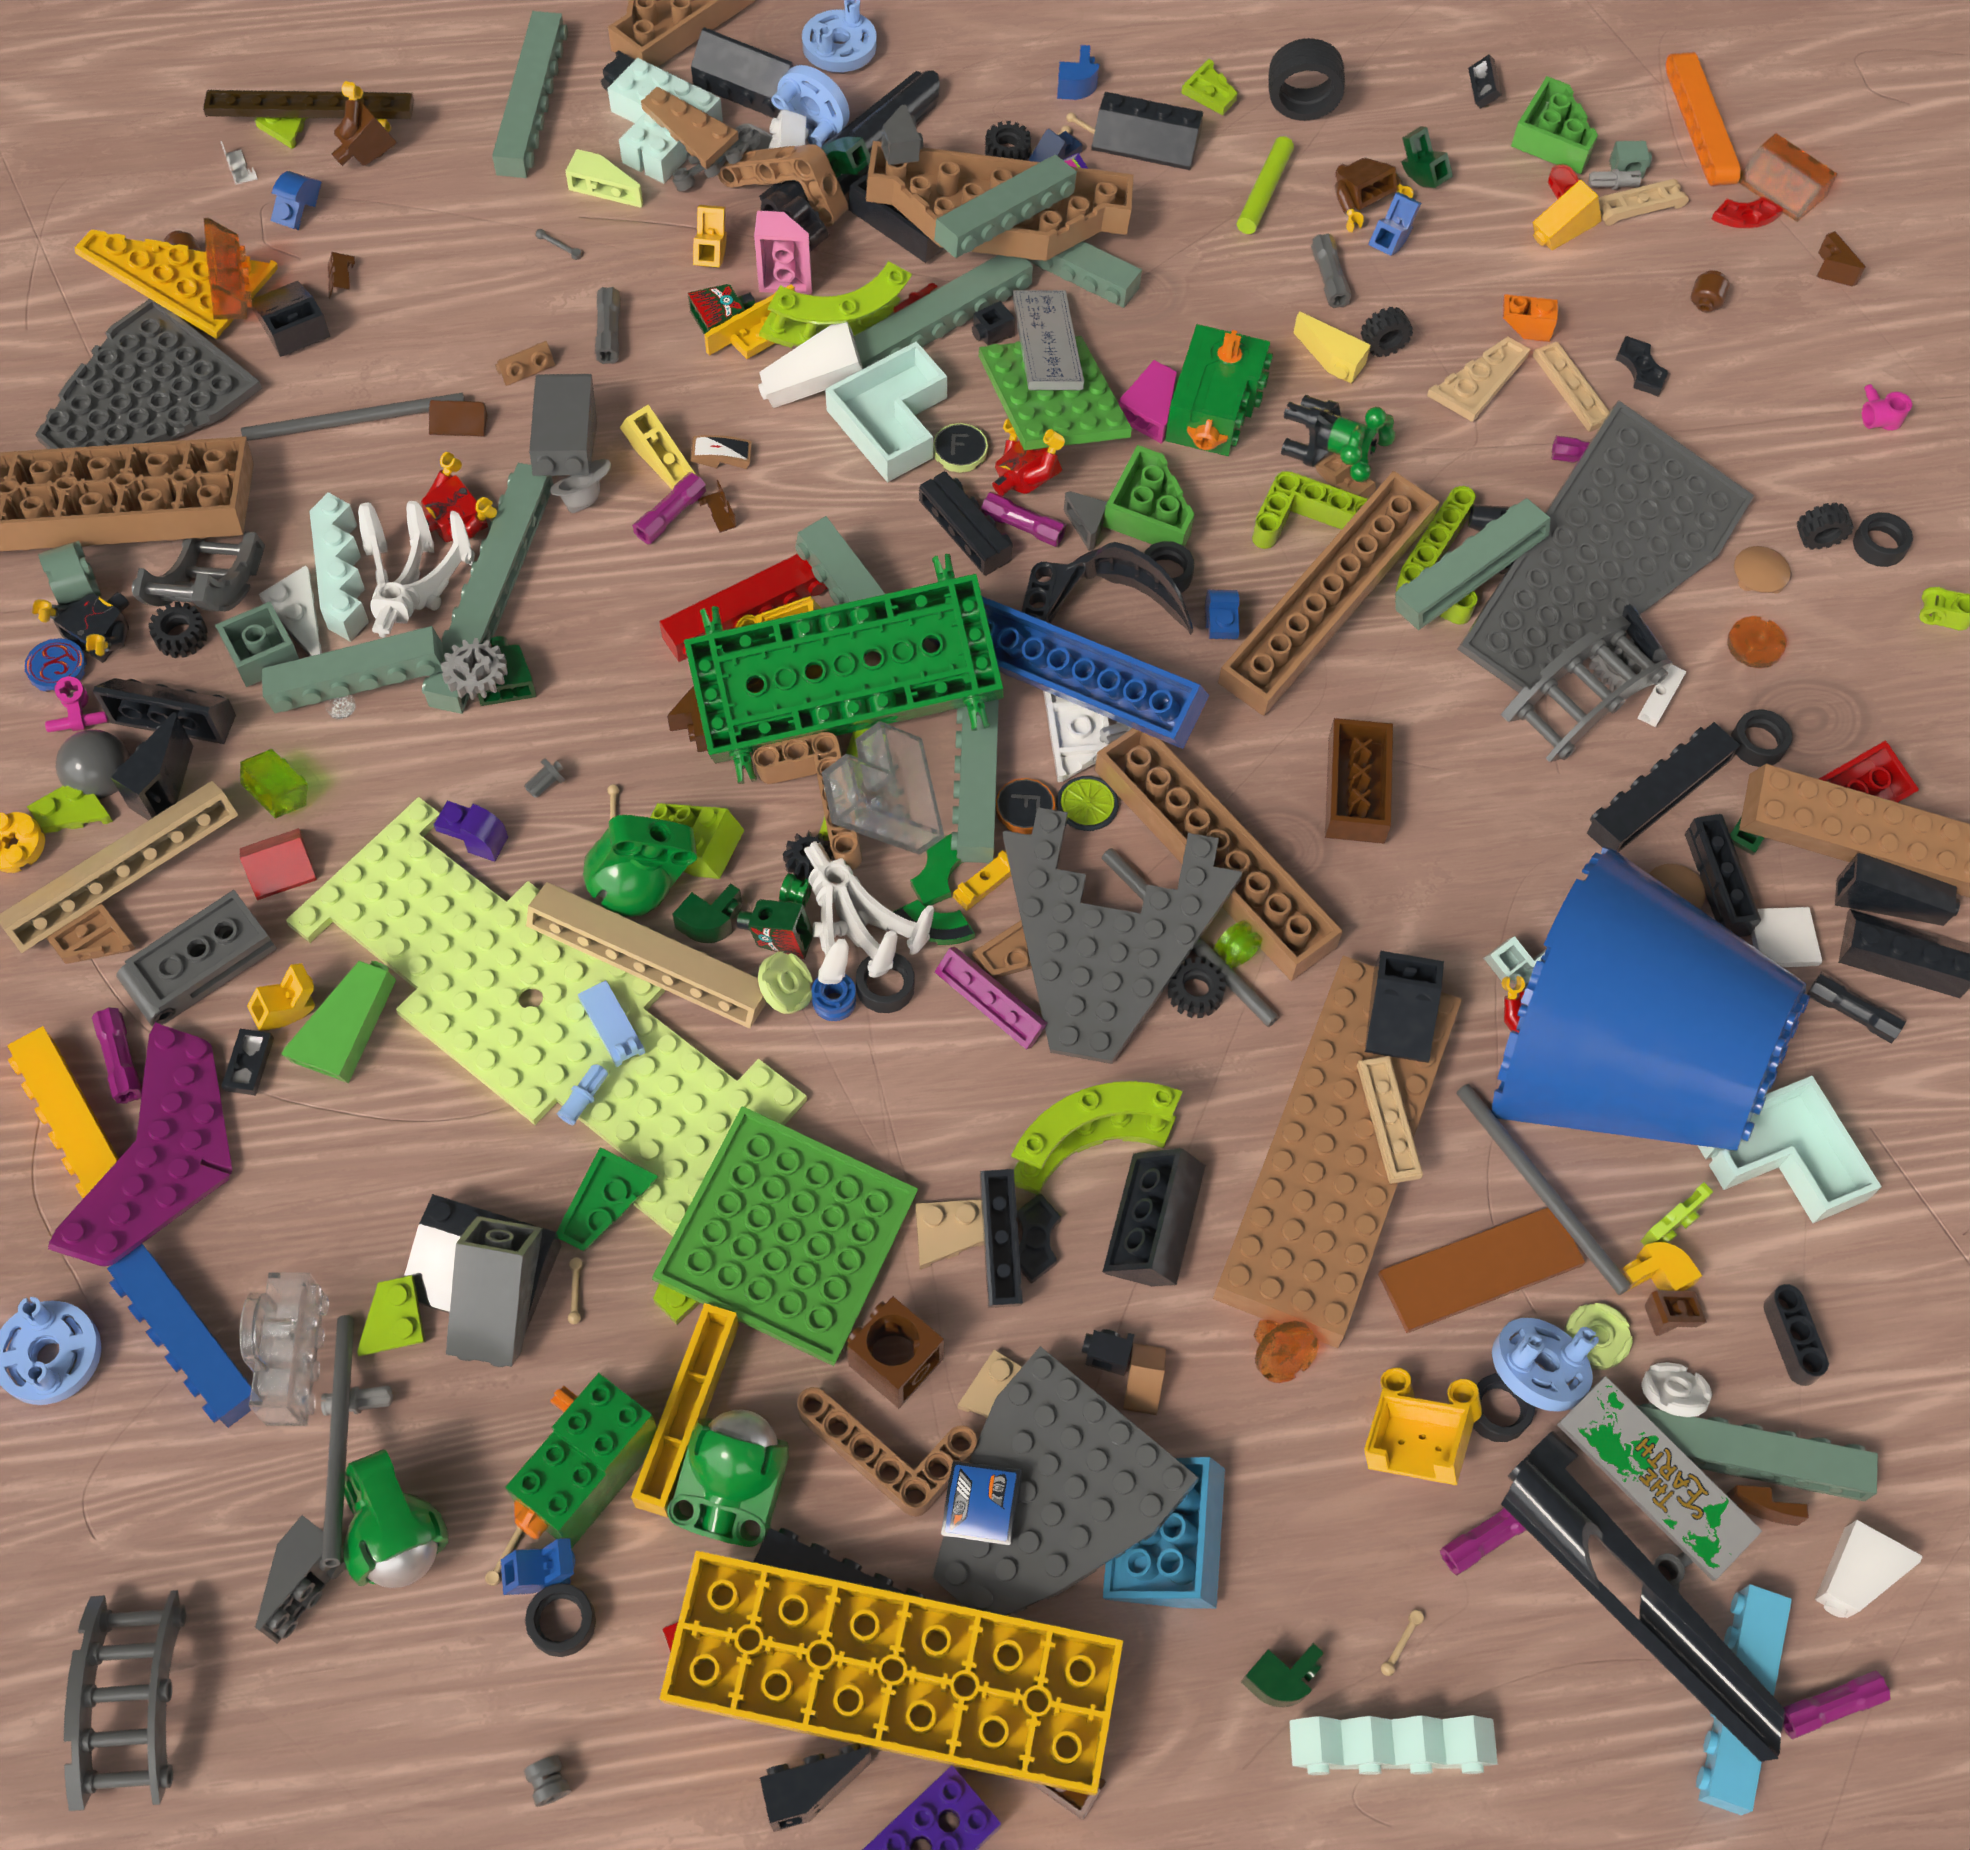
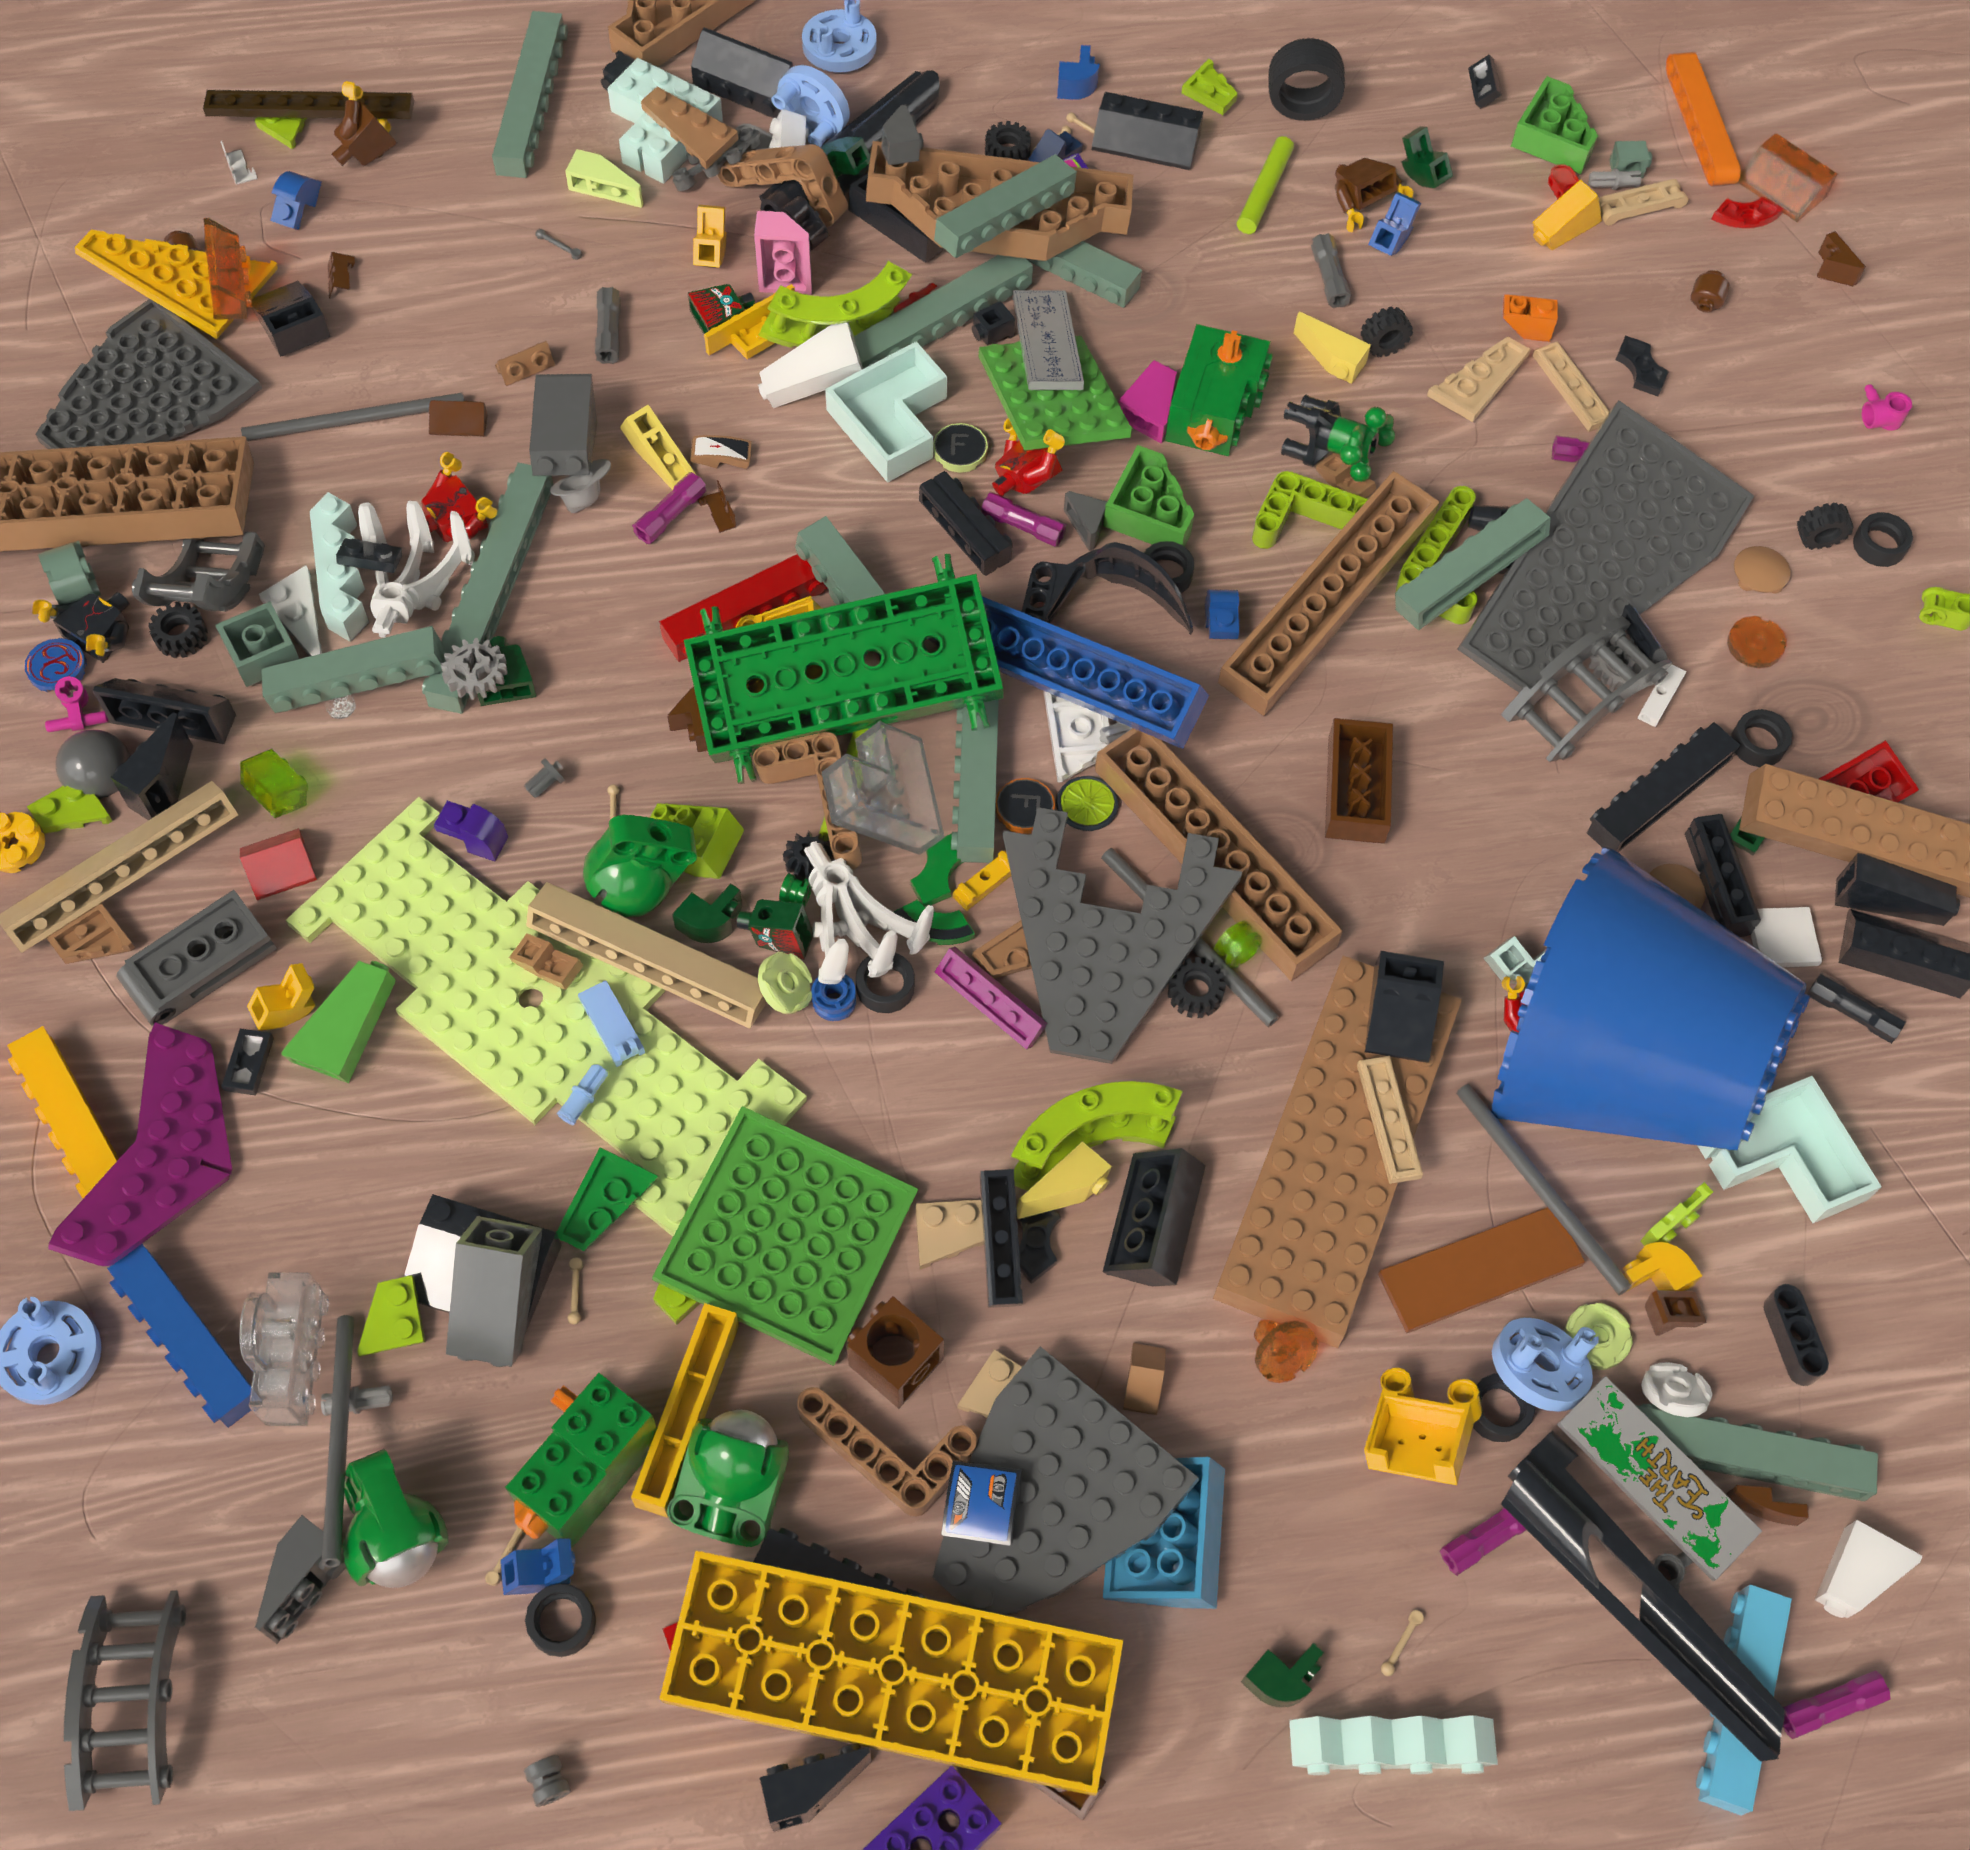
magenta axle [92,1007,142,1104] -> none
black brick [1081,1329,1135,1376] -> none
none -> black piece [336,538,402,573]
none -> medium nougat slope [509,934,583,990]
none -> light yellow slope [1016,1141,1112,1219]

